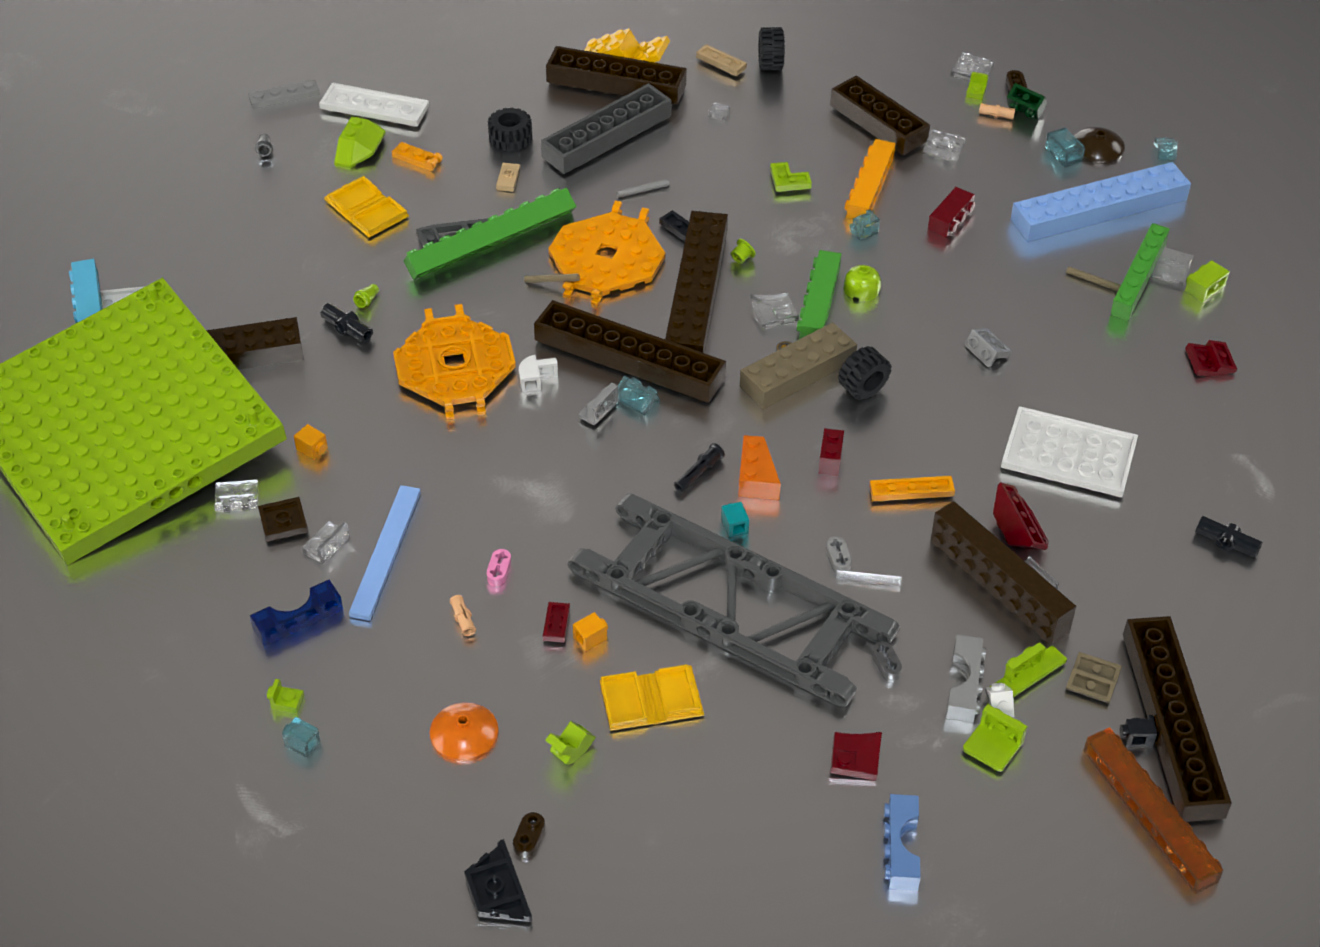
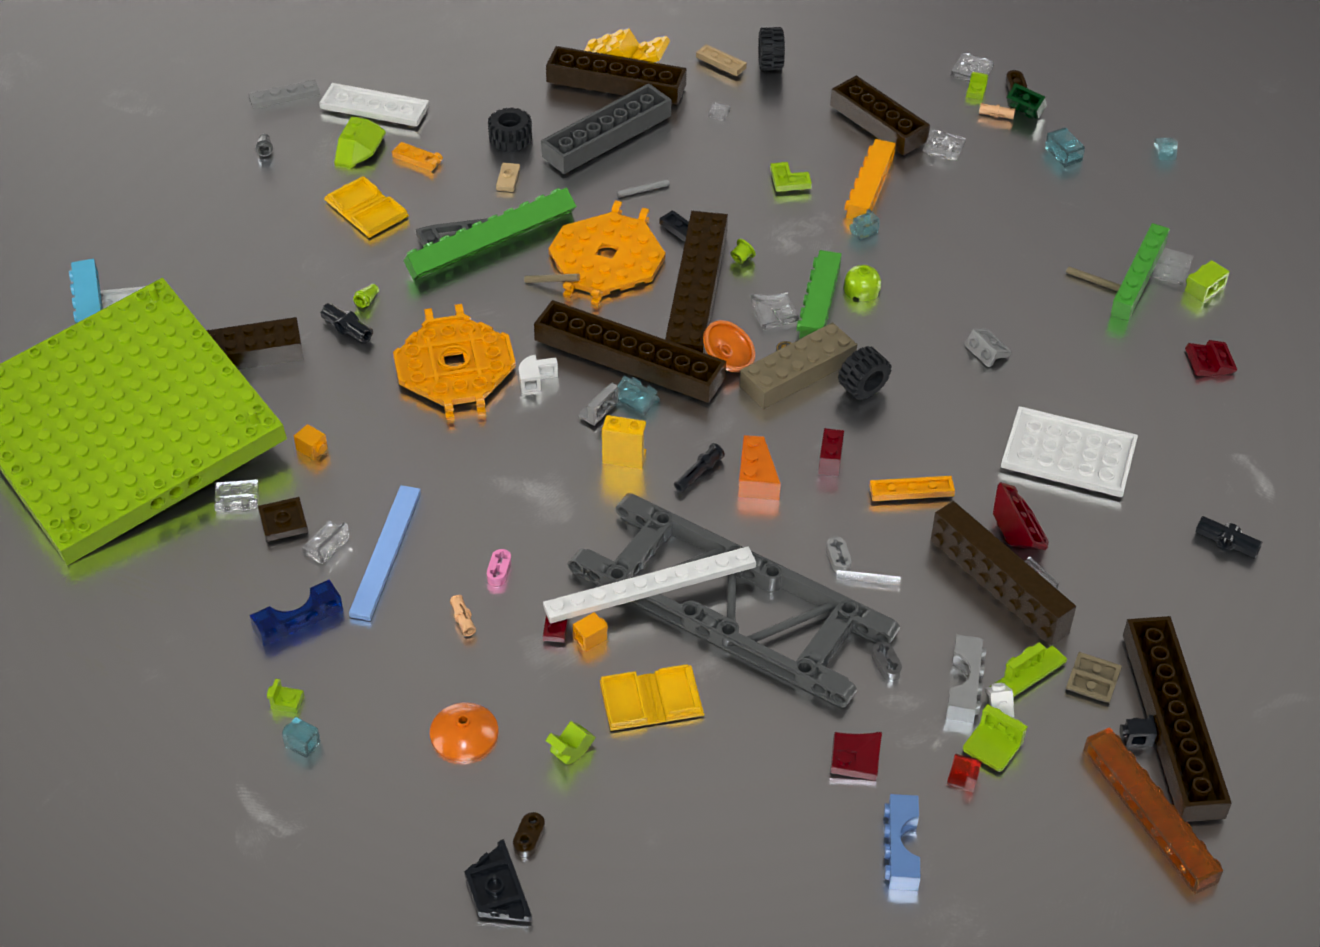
teal brick [721,502,749,538] -> none
dark red brick [928,187,975,238] -> none
light blue brick [1010,162,1191,242] -> none
dark brown dish [1072,127,1125,164] -> none
none -> white plate [543,546,756,624]
none -> yellow panel [602,415,646,469]
none -> orange dish [703,320,755,372]
none -> clear red panel [947,754,982,793]

